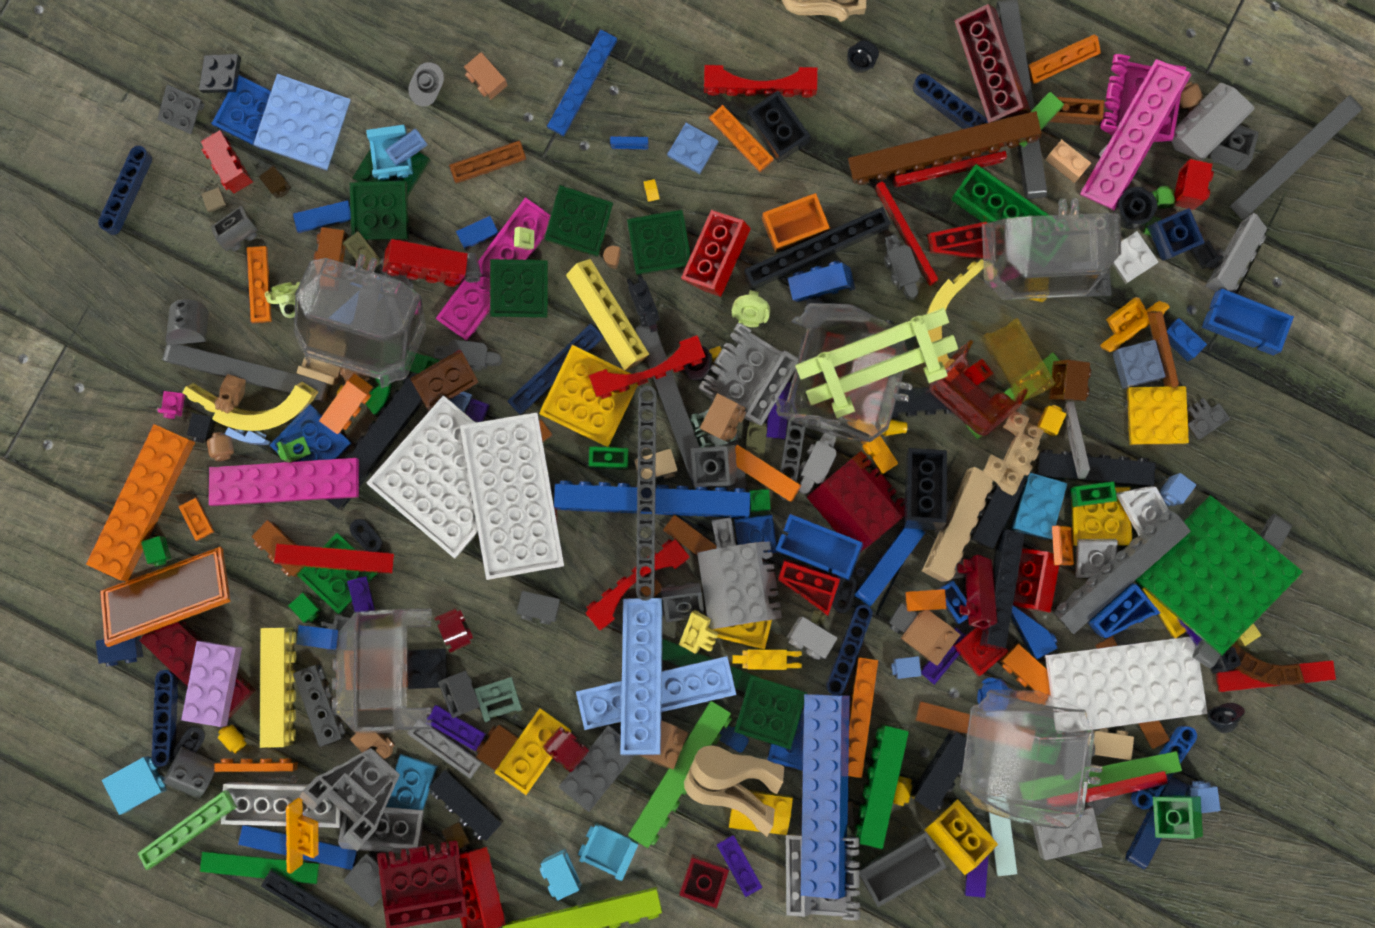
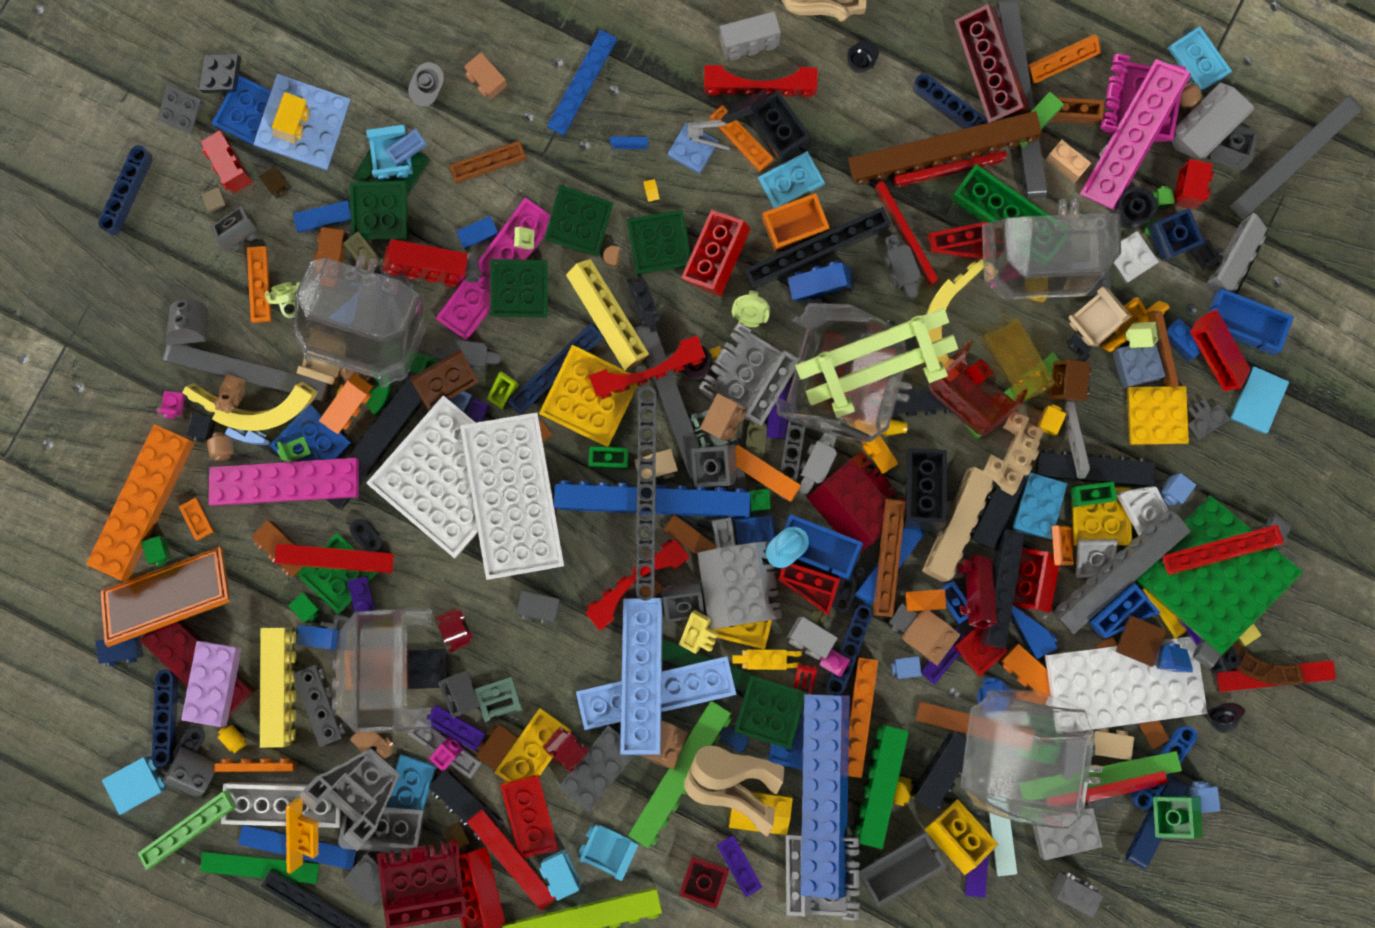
none -> yellow brick [271,92,310,145]
none -> dark pink bracket [429,736,463,771]
none -> red tile [467,808,556,911]
none -> lime slope [487,371,519,409]
none -> red plate [500,774,558,858]
none -> light grey plant [687,120,730,150]
none -> light grey brick [719,11,781,60]
none -> black tile [721,89,768,124]
none -> medium azure tile [758,151,825,208]
none -> medium azure piece [766,527,809,568]
none -> red tile [793,663,817,694]
none -> dark pink bracket [819,649,850,677]
none -> dark orange tile [873,499,906,617]
none -> flat silver piece [1049,871,1104,918]
none -> black bracket [1066,334,1092,362]
none -> tan panel [1068,286,1132,347]
none -> reddish brown tile [1115,616,1167,667]
none -> yellowish green brick [1126,322,1158,348]
none -> blue slope [1158,643,1193,673]
none -> red tile [1162,524,1284,576]
none -> medium azure tile [1168,26,1232,92]
none -> red brick [1190,310,1250,391]
none -> medium azure tile [1230,367,1289,434]

